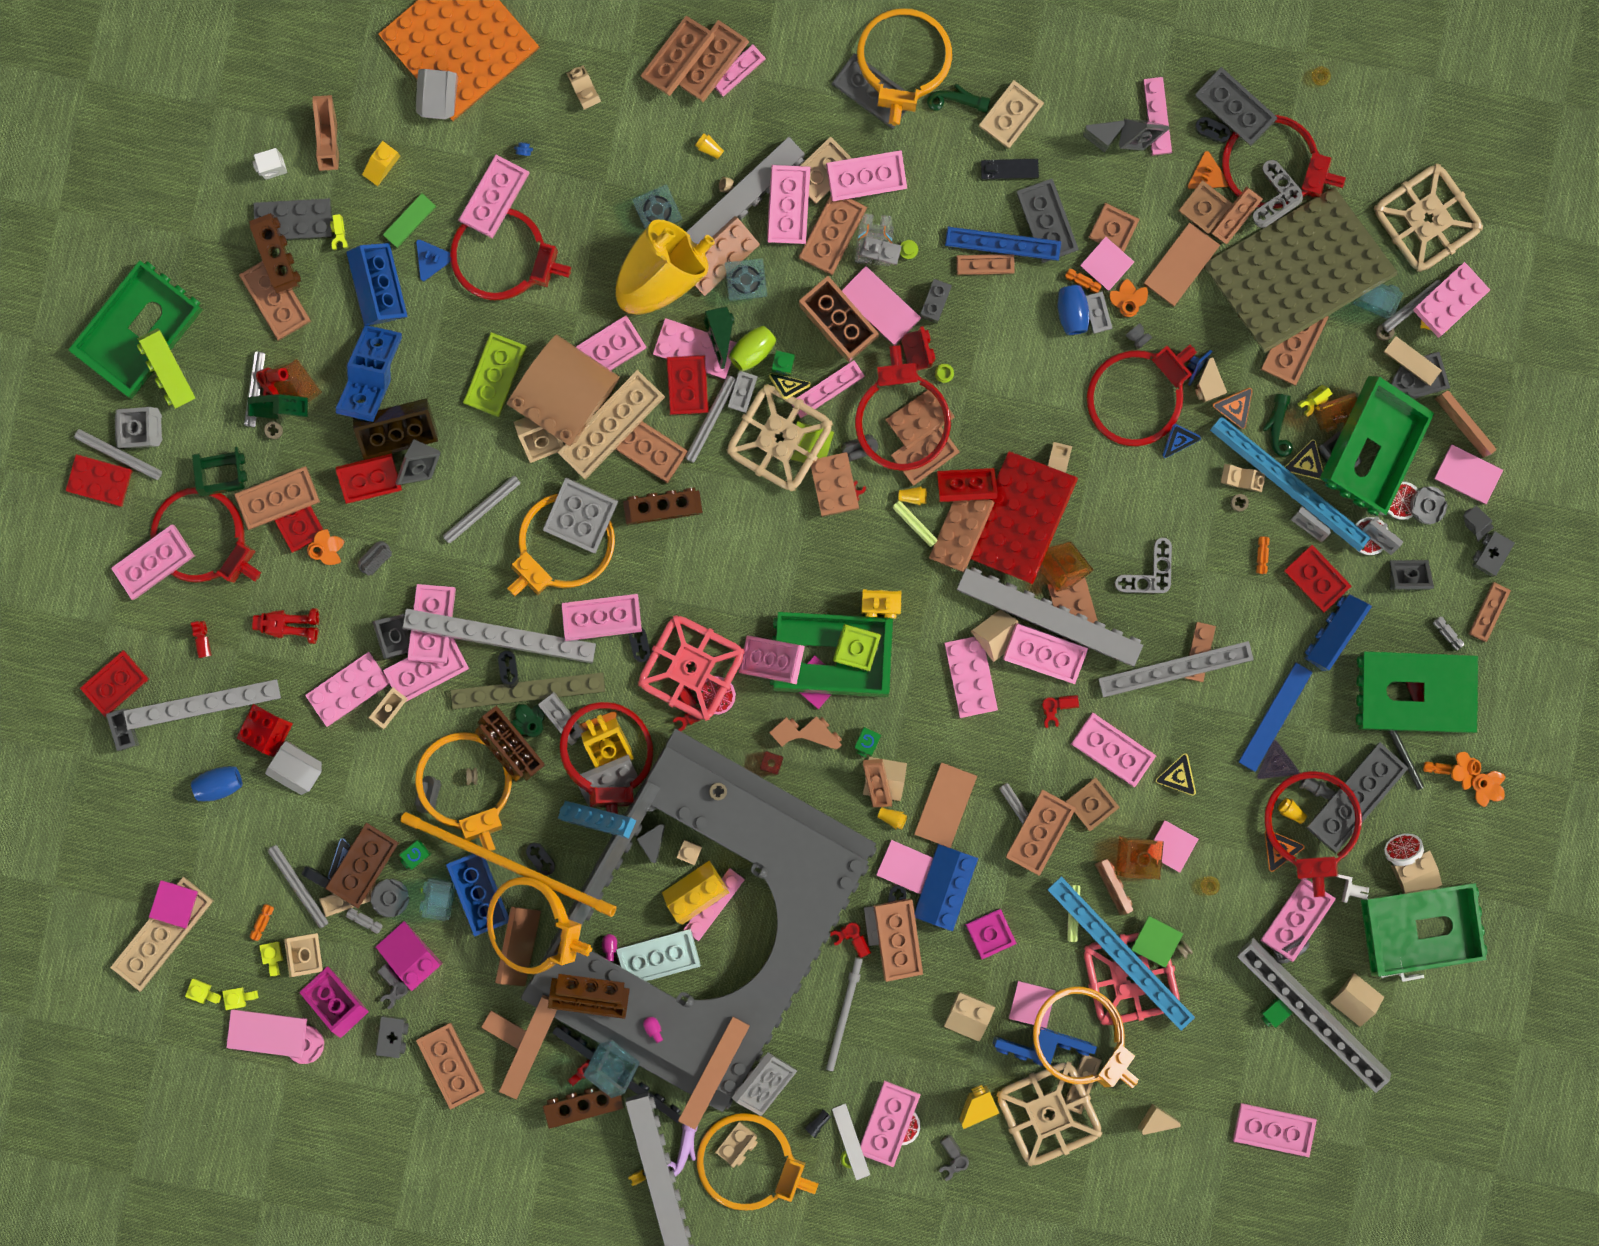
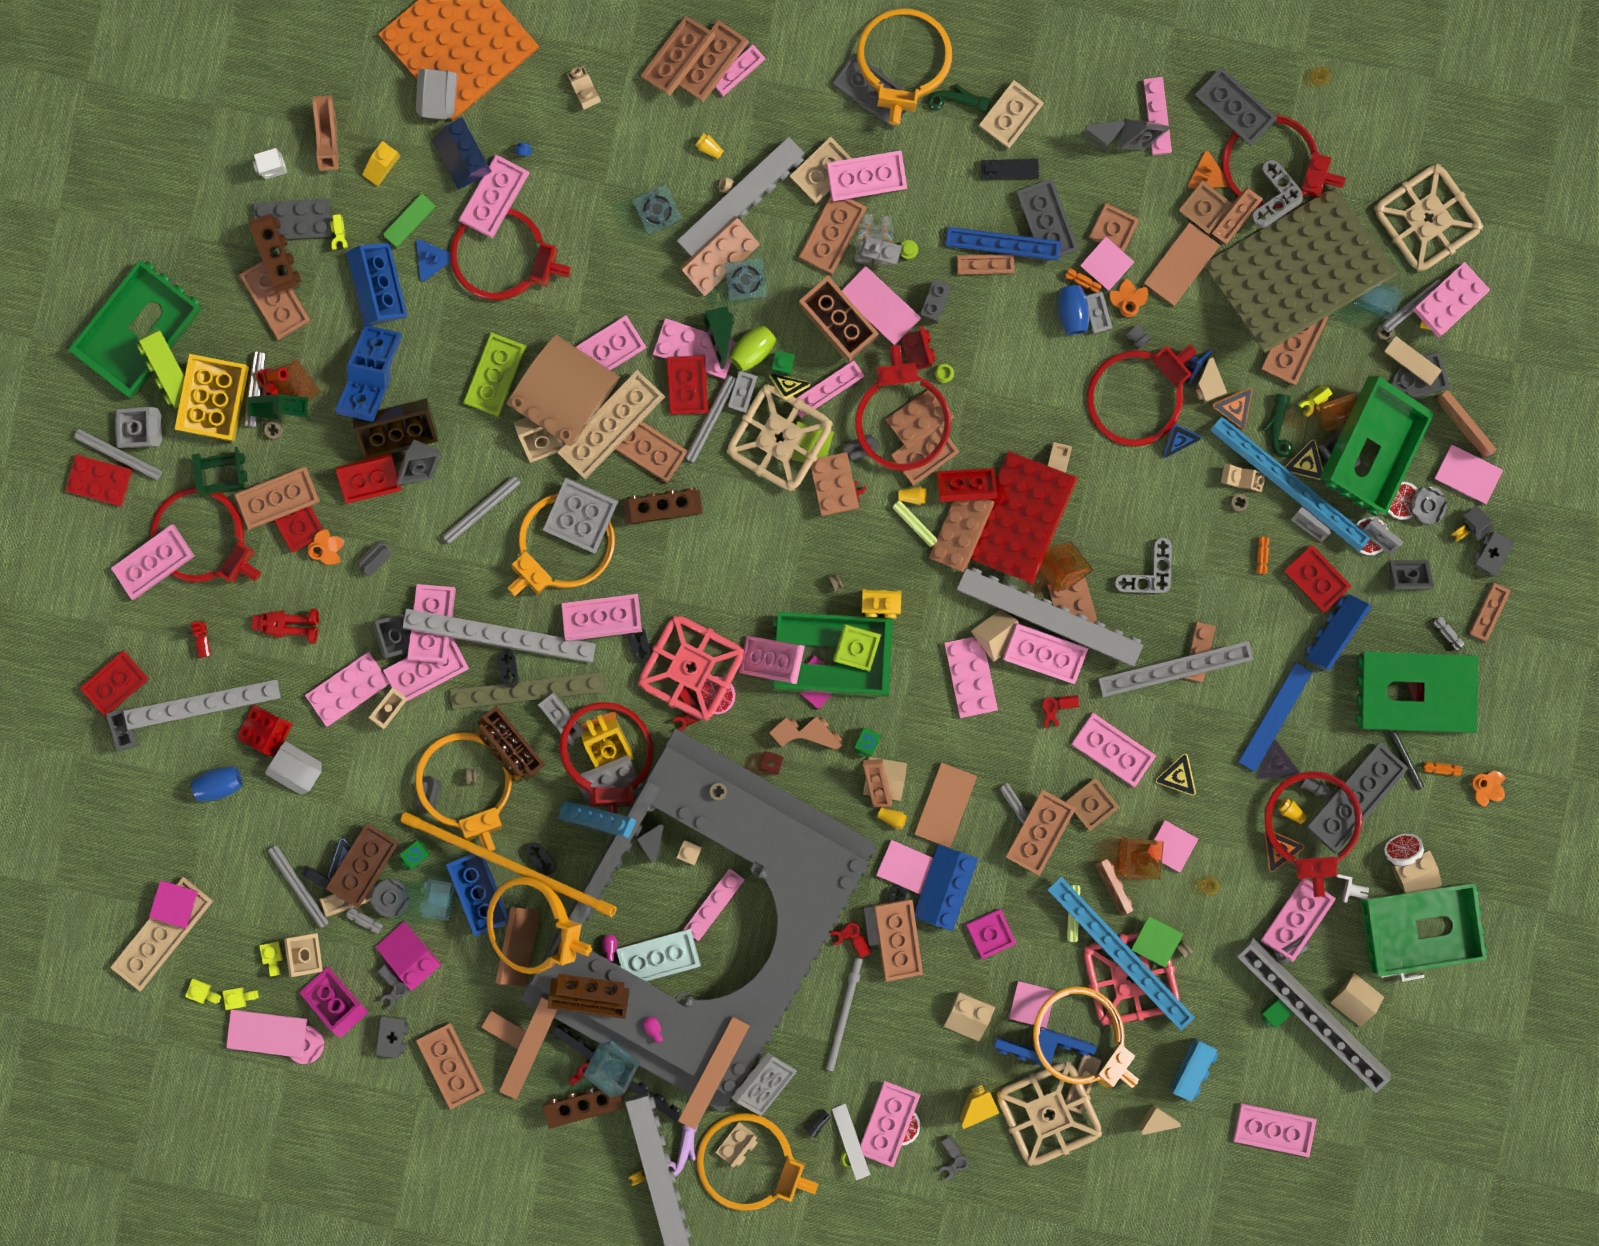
orange axle [249,904,274,941] -> none
dark green plate [511,704,545,738] -> none
yellow windscreen [616,220,715,315] -> none
yellow slope [662,861,730,925] -> none
bright pink plate [767,165,810,244] -> none
black beam [1195,117,1231,144] -> none
orange plate [1451,752,1481,790] -> none
none -> yellow slope [175,354,249,442]
none -> dark blue slope [432,117,492,190]
none -> dark tan bush [828,573,844,592]
none -> dark azure slope [1169,1038,1218,1102]
none -> yellow bush [1451,524,1470,542]

